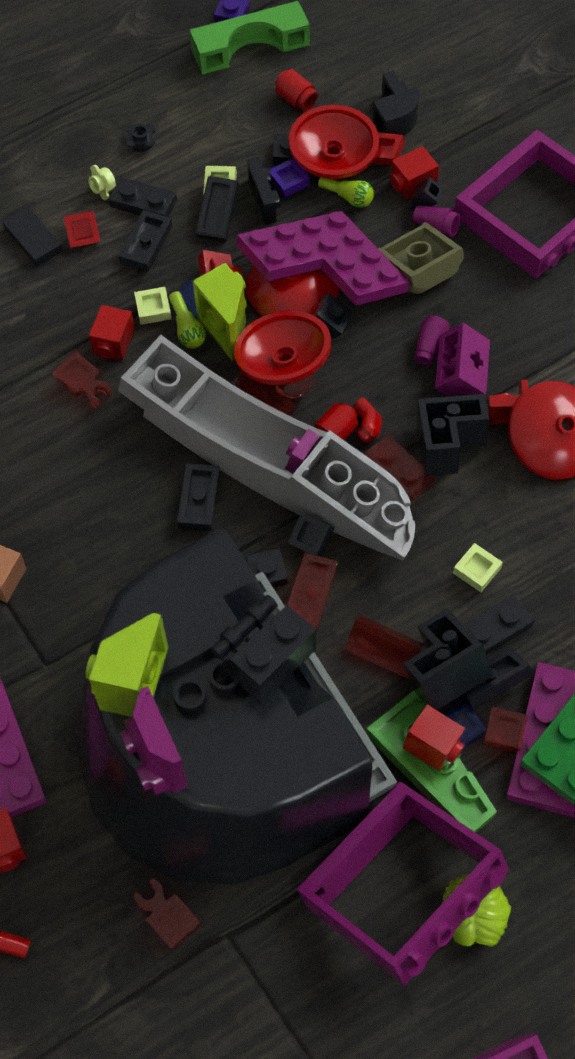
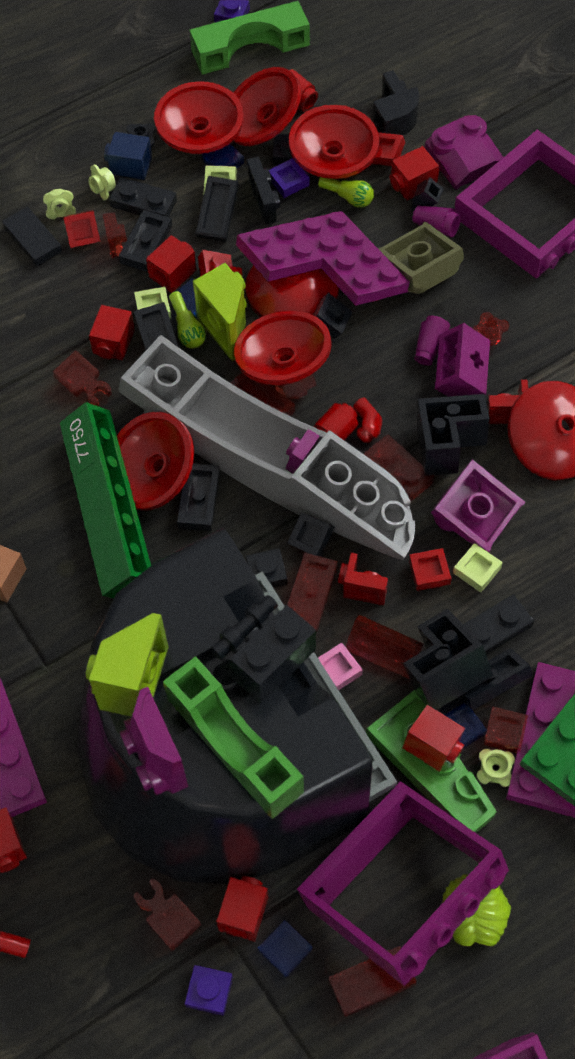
none -> yellowish green plate [43,189,76,220]
none -> green brick [60,402,151,598]
none -> clear red plate [102,212,127,258]
none -> dark blue brick [104,132,152,180]
none -> red dish [117,412,194,511]
none -> black plate [134,302,179,350]
none -> red brick [146,235,197,293]
none -> red dish [154,82,244,154]
none -> bright green arch [163,656,304,819]
none -> dark purple plate [185,965,233,1016]
none -> clear blue tile [202,143,244,169]
none -> red brick [216,876,269,942]
none -> red dish [233,67,301,146]
none -> clear blue tile [258,920,313,978]
none -> bright pink plate [318,643,363,690]
none -> clear red plate [328,946,417,1017]
none -> red bracket [338,553,388,606]
none -> red plate [409,548,452,591]
none -> magenta slope [425,115,503,190]
none -> magenta slope [431,459,525,552]
none -> clear red plate [472,312,509,345]
none -> yellowish green plate [477,749,515,787]

